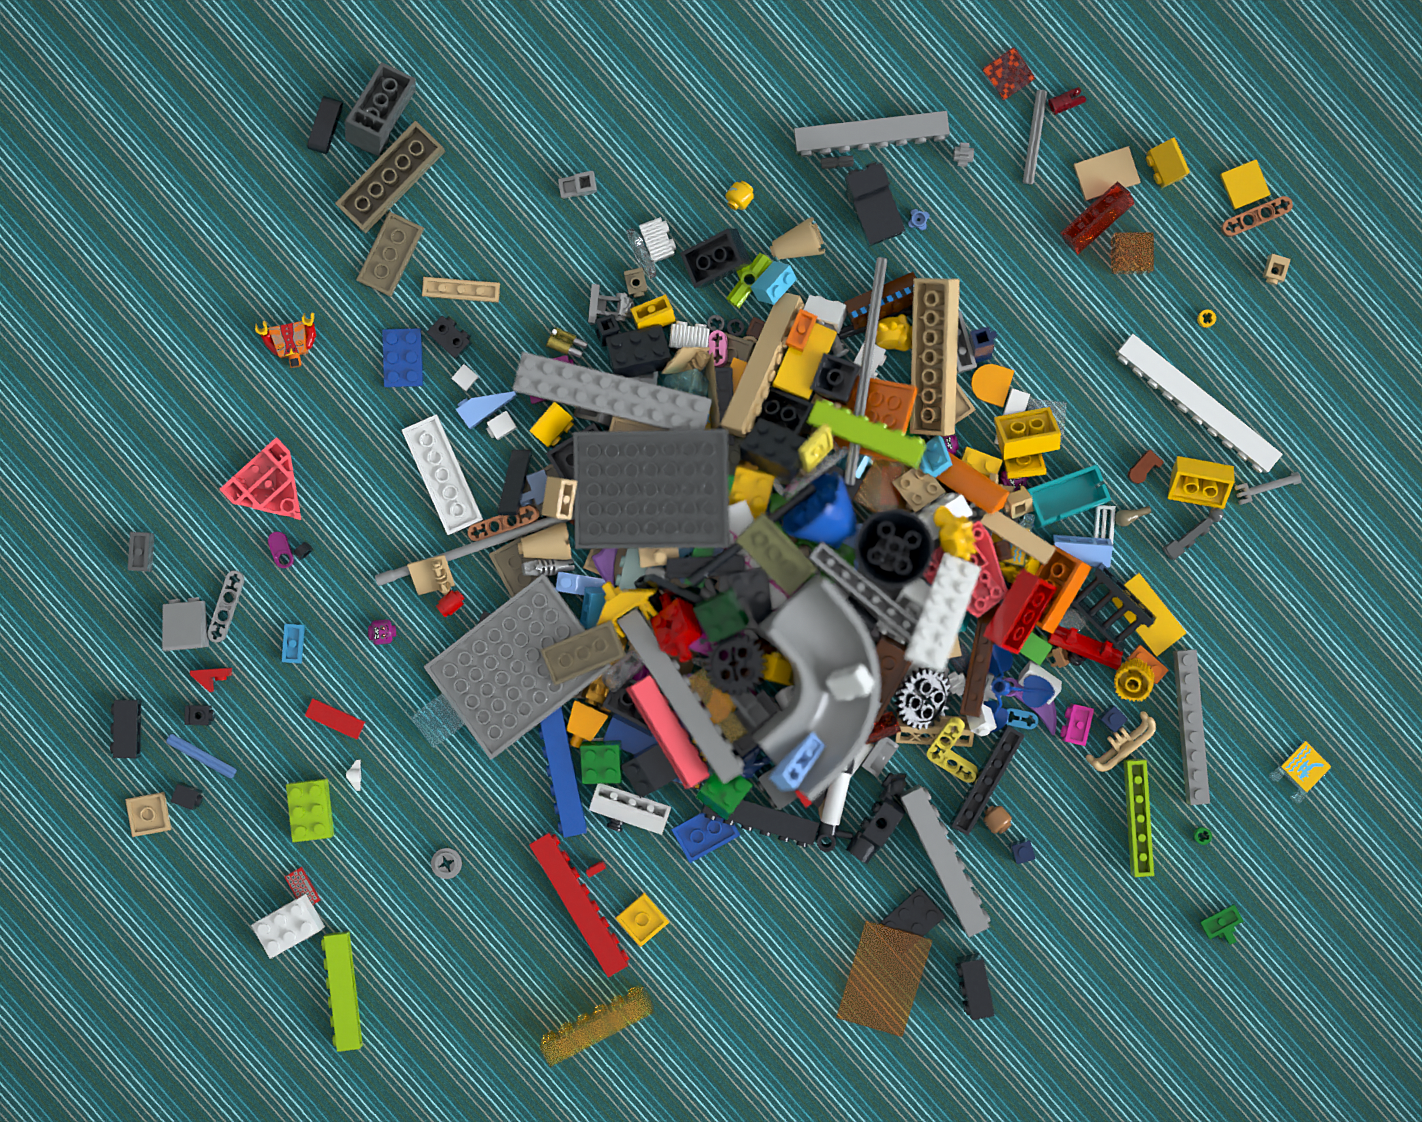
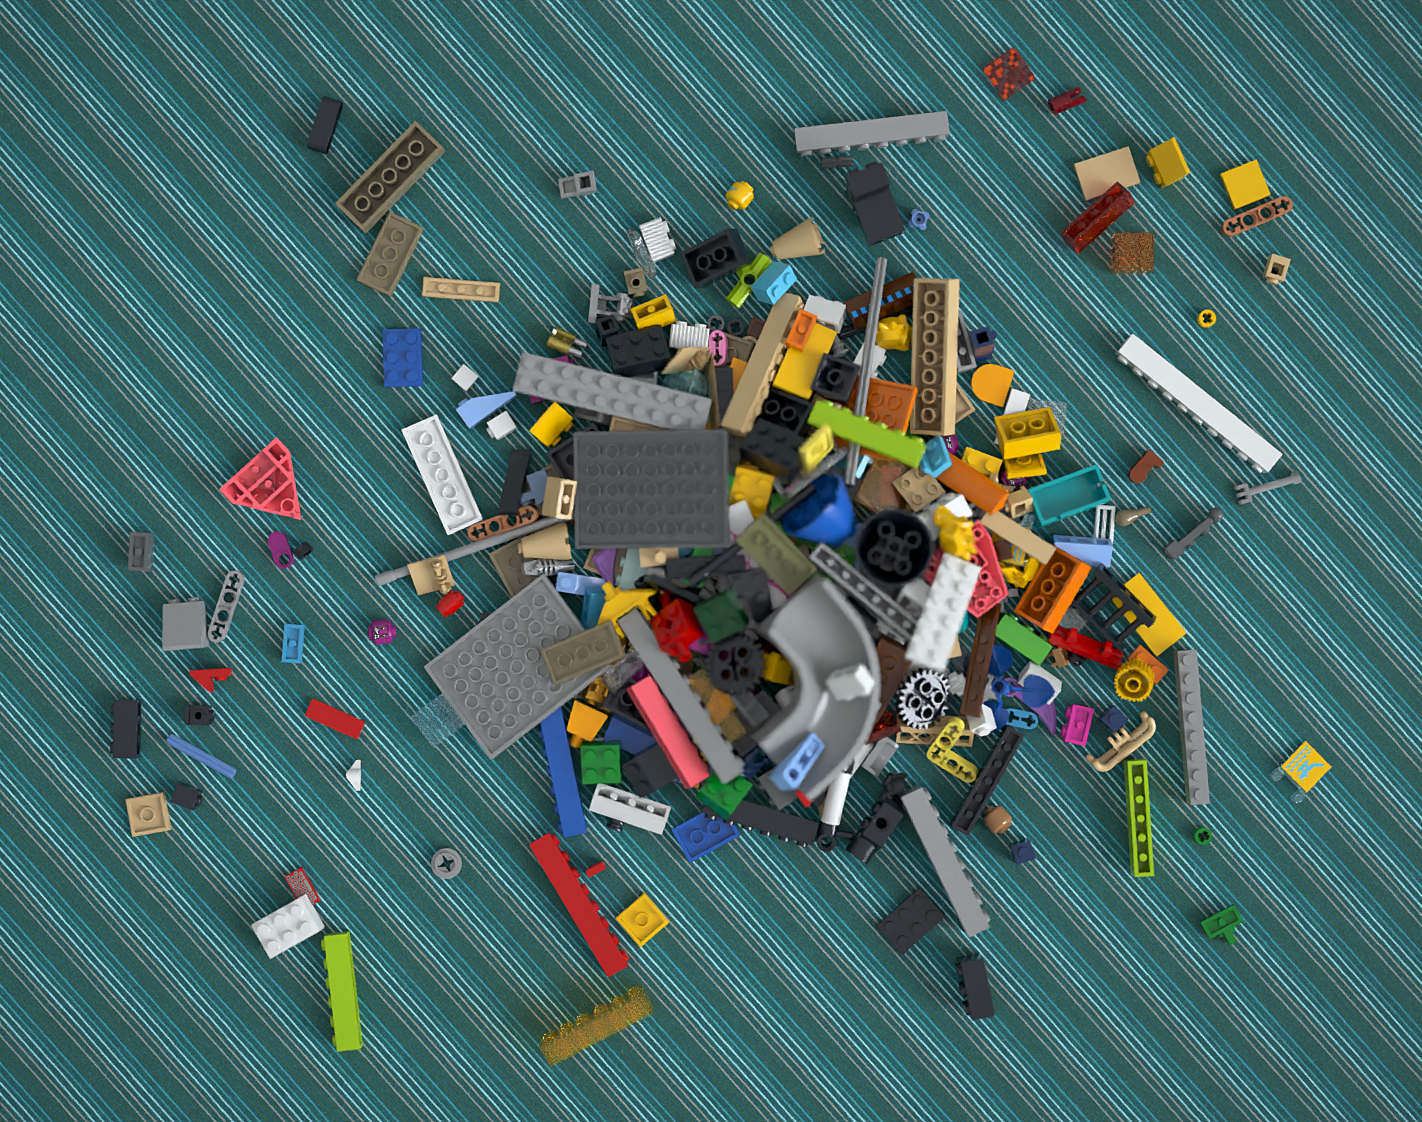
torso [255,312,316,368] -> none
lime brick [286,778,334,842] -> none
dark grey hinge [345,62,416,157] -> none
black brick [427,315,472,360] -> none
clear orange piece [836,920,933,1037] -> none
light grey gear [953,142,974,167] -> none
red brick [983,568,1057,654] -> none
light grey axle [1023,90,1047,184] -> none
yellow slope [1167,456,1235,509] -> none

